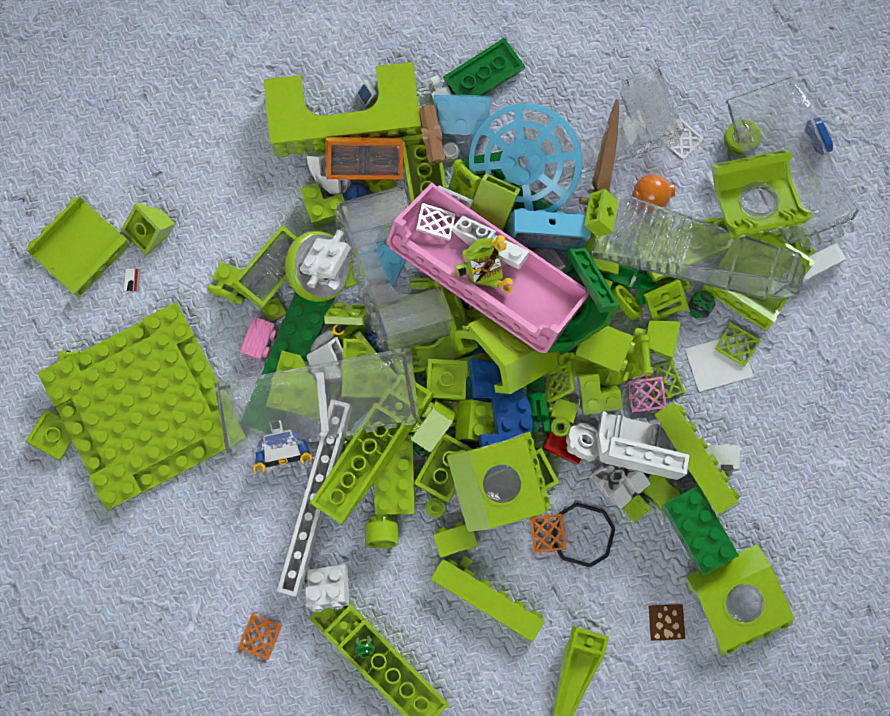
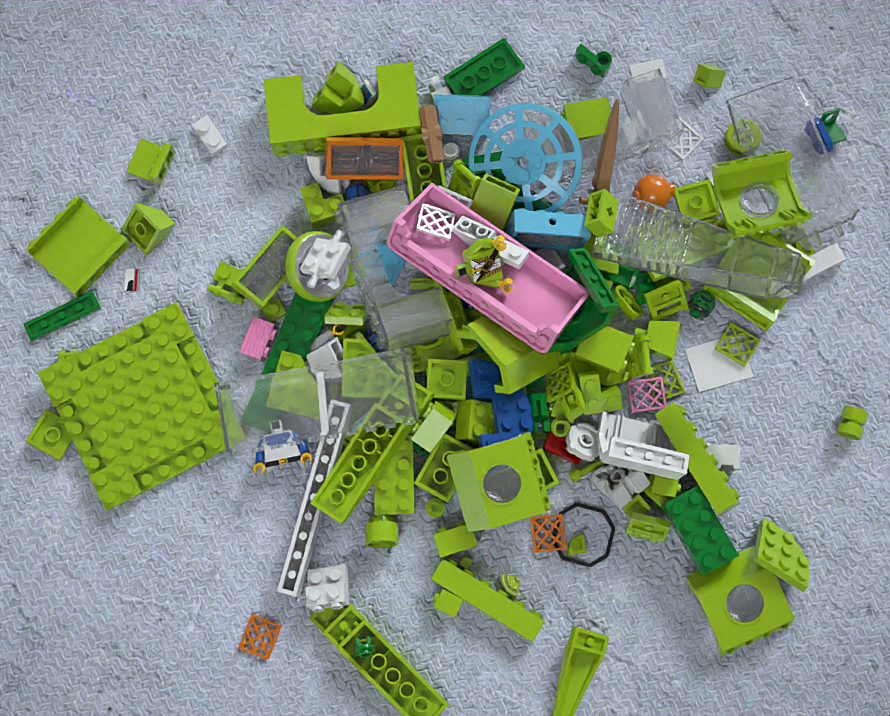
reddish brown sticker [649,604,685,641] -> none
none -> green tile [23,291,102,342]
none -> lime bracket [127,139,176,185]
none -> white plate [192,115,228,156]
none -> lime brick [312,61,364,114]
none -> lime brick [432,589,464,618]
none -> lime tile [501,574,521,597]
none -> lime plate [557,368,587,421]
none -> lime brick [560,97,611,146]
none -> lime tile [566,533,587,556]
none -> lime bar [569,459,609,483]
none -> green plate [575,44,612,78]
none -> lime plate [625,512,671,543]
none -> white sticker [630,59,667,84]
none -> lime brick [649,474,681,499]
none -> lime plate [674,179,720,226]
none -> lime panel [693,64,726,88]
none -> lime plate [753,518,810,592]
none -> green bracket [821,108,847,145]
none -> lime wheel [836,406,869,440]

